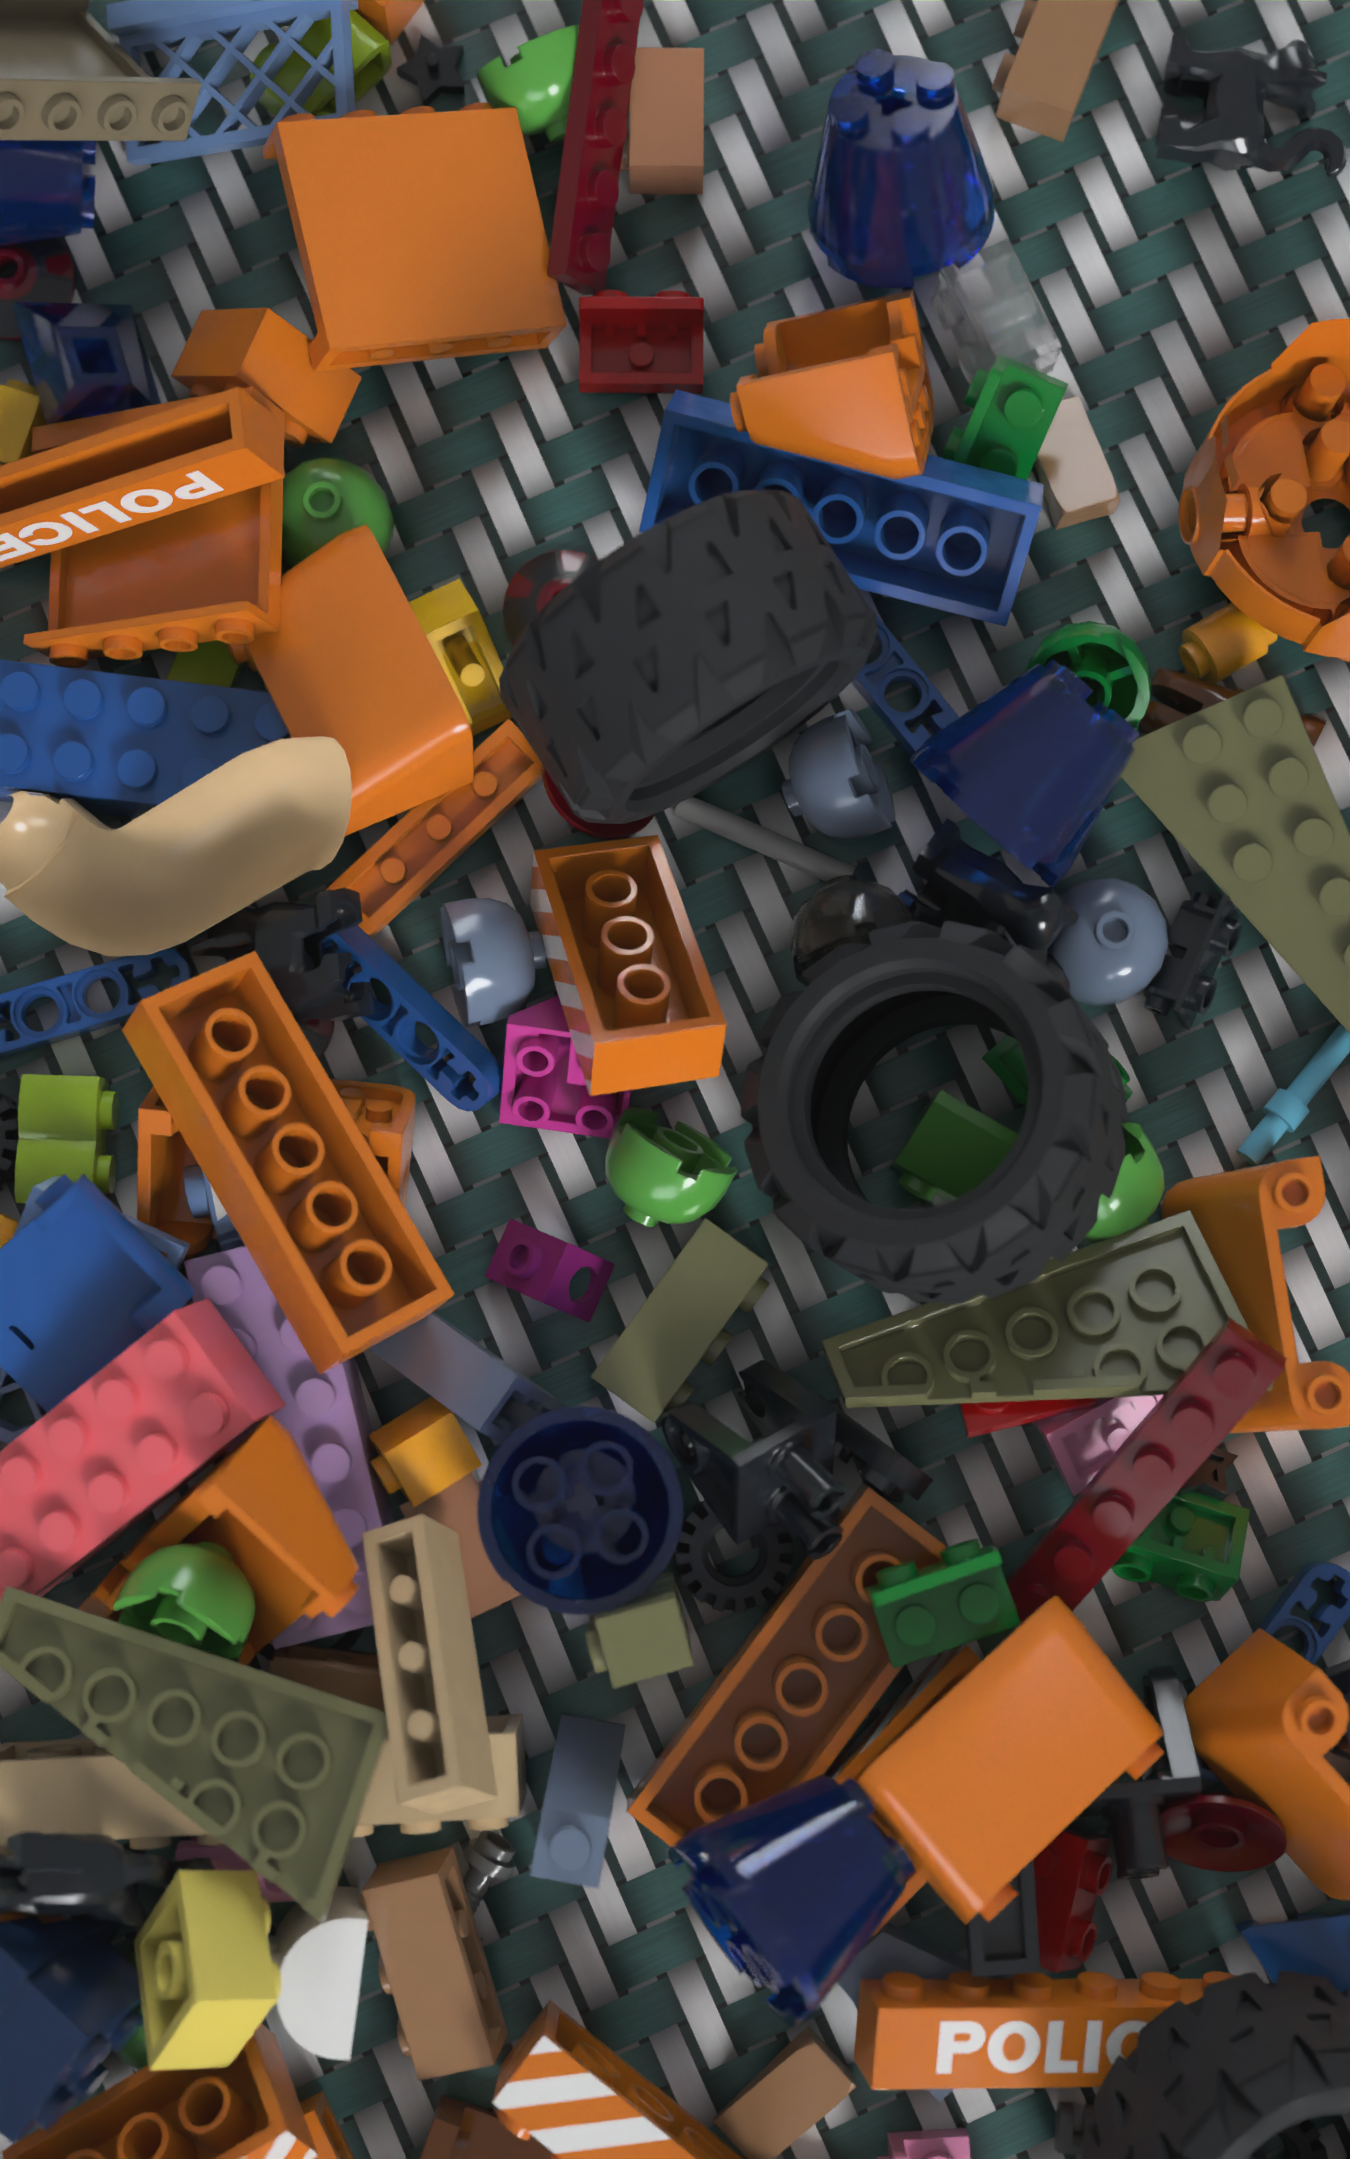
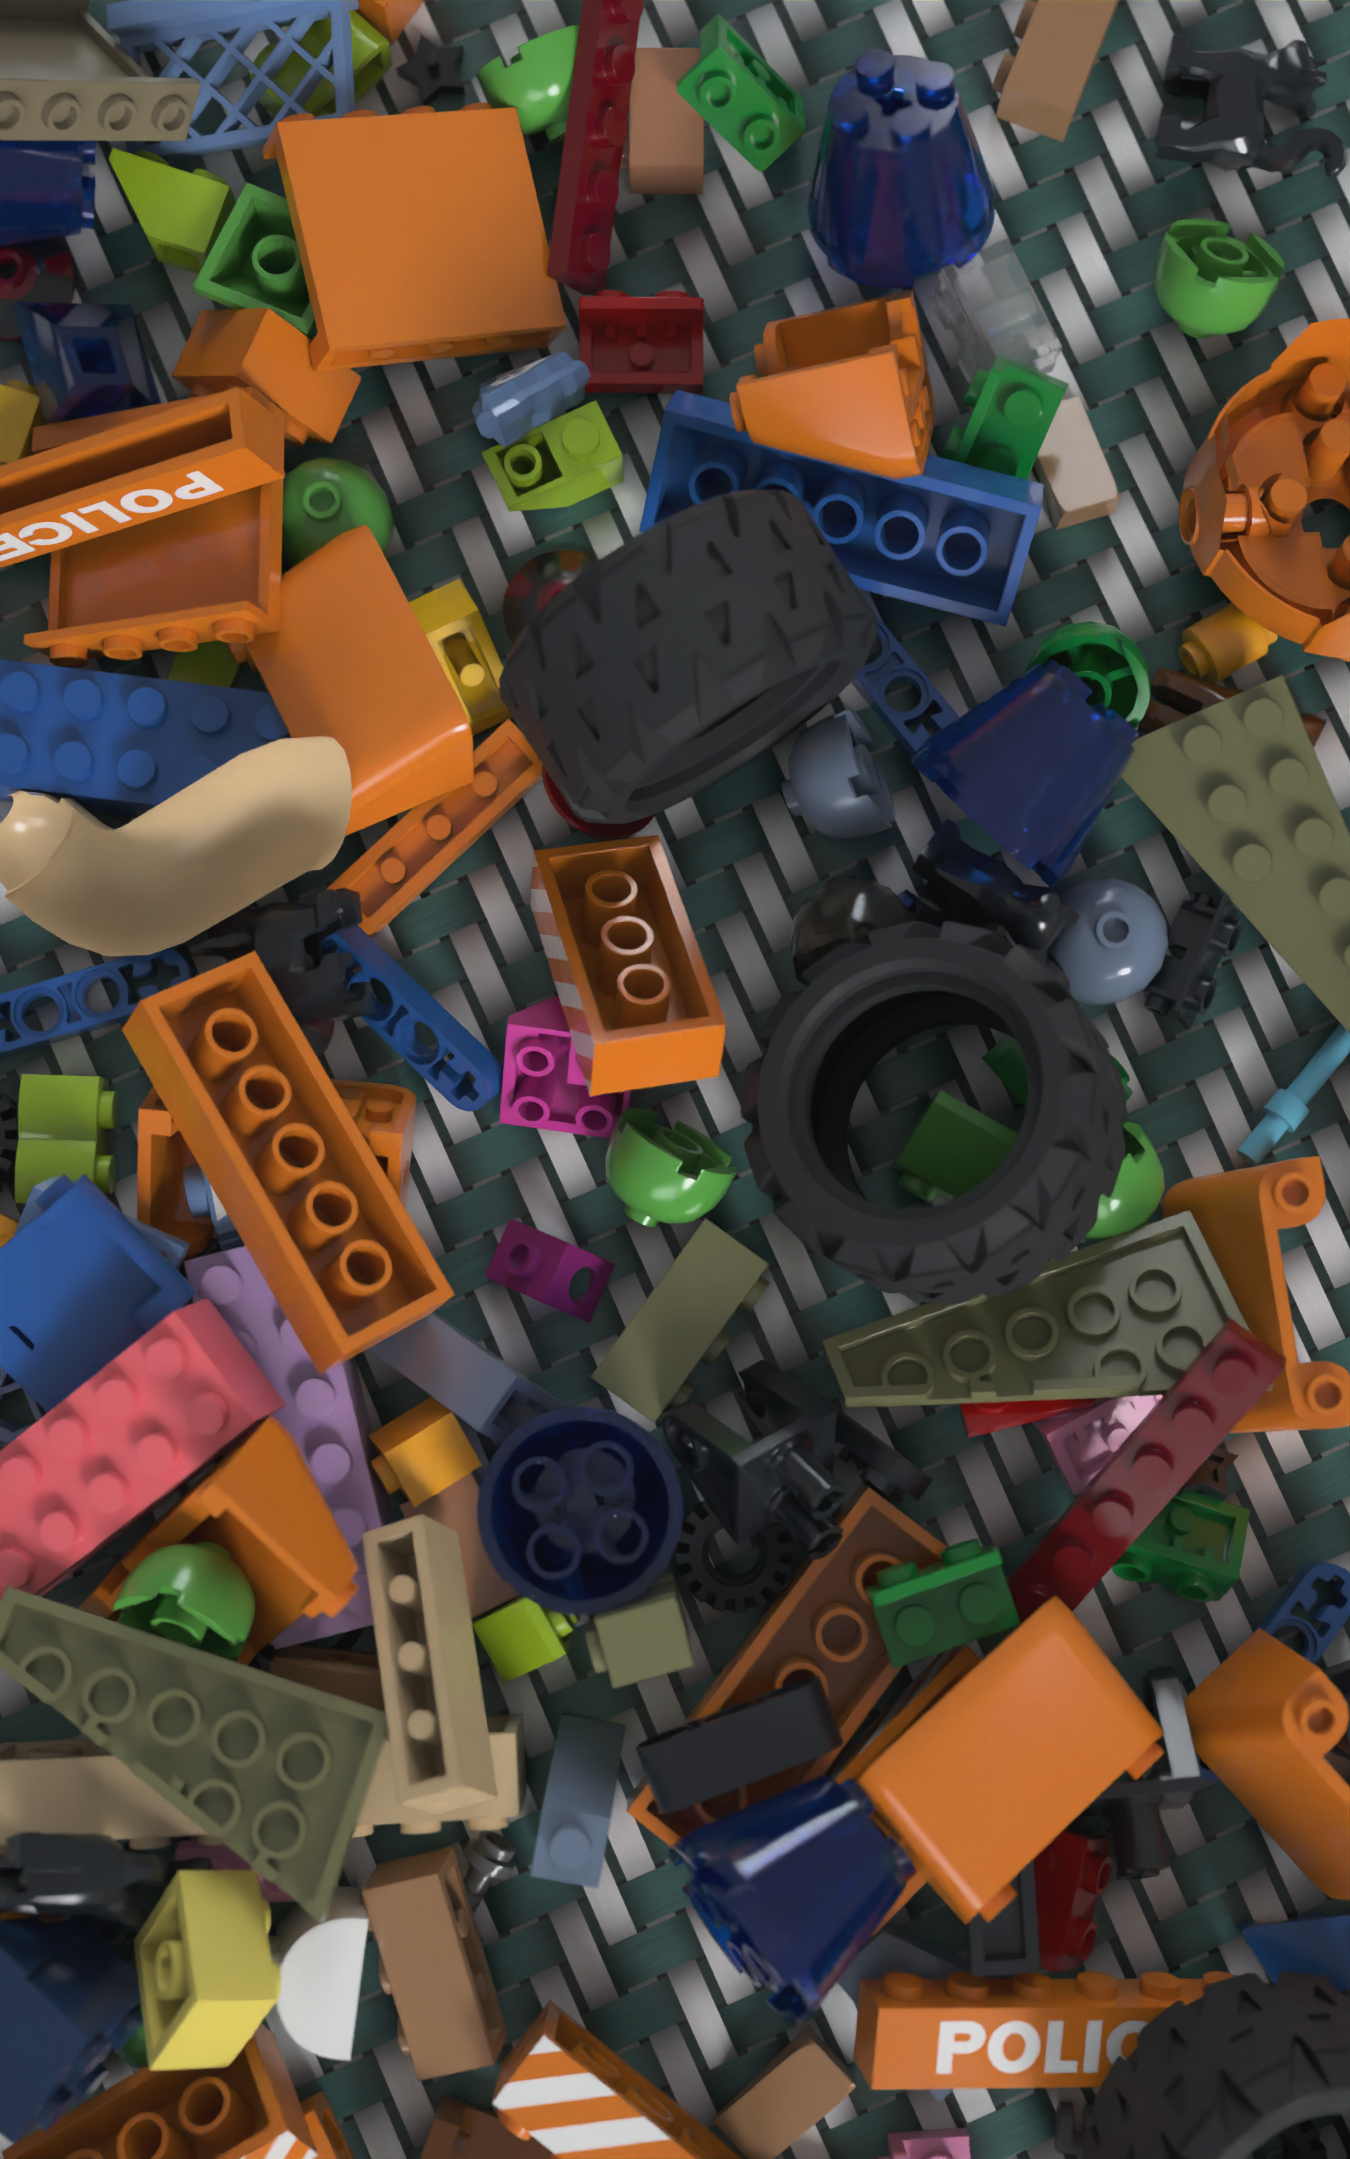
sand blue cylinder [440,898,546,1027] -> none
light grey bar [673,796,855,890] -> none
dark red dish [1159,1792,1287,1872] -> none
none -> lime slope [109,148,236,274]
none -> bright green slope [192,183,318,339]
none -> medium blue rock [472,351,590,447]
none -> lime slope [472,1577,581,1683]
none -> lime slope [482,400,624,512]
none -> black beam [636,1676,844,1814]
none -> green bracket [677,13,806,171]
none -> bright green cylinder [1153,218,1285,339]

